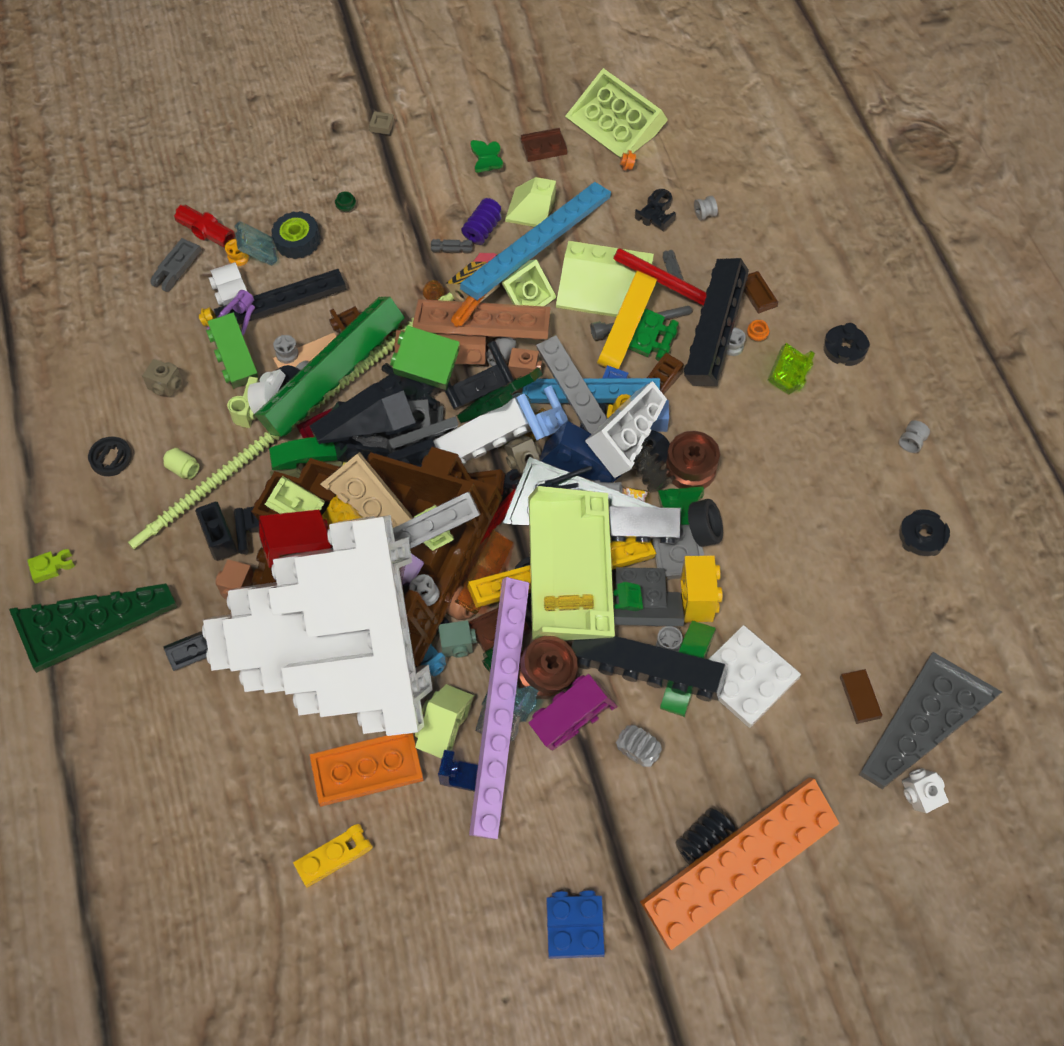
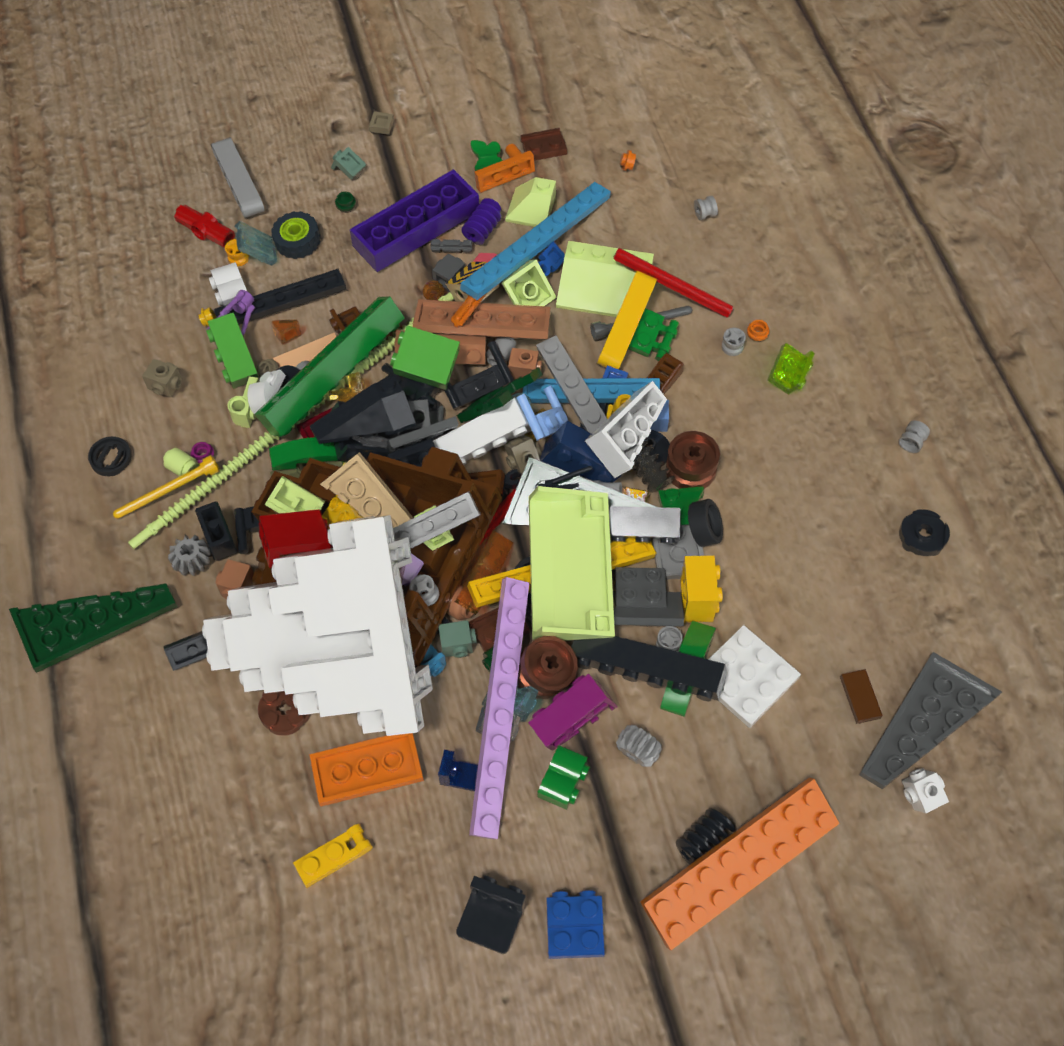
lime plate [27,549,75,584] -> none
dark grey hinge [150,238,202,292] -> none
light grey wheel [273,335,298,364] -> none
yellowish green brick [415,684,474,759] -> none
clear yellow axle [544,594,594,611] -> none
yellowish green slope [565,68,668,158] -> none
green tile [613,582,643,612] -> none
black piece [635,189,676,231] -> none
dark grey axle [663,250,684,280] -> none
black brick [684,258,749,386] -> none
reddish brown tile [744,271,778,314] -> none
black plate [823,323,870,366] -> none
none -> yellow piece [113,455,220,519]
none -> light grey gear [168,534,211,576]
none -> magenta plate [190,442,214,463]
none -> light grey beam [211,137,265,218]
none -> dark tan plate [258,359,278,377]
none -> copper plate [258,691,310,736]
none -> clear orange slope [271,319,301,345]
none -> clear yellow bracket [329,372,364,402]
none -> sand green bracket [331,147,366,180]
none -> dark purple brick [350,169,479,272]
none -> dark grey brick [432,254,466,292]
none -> black bracket [456,875,526,954]
none -> orange piece [474,144,535,193]
none -> green brick [537,745,590,810]
none -> blue plate [538,241,565,276]

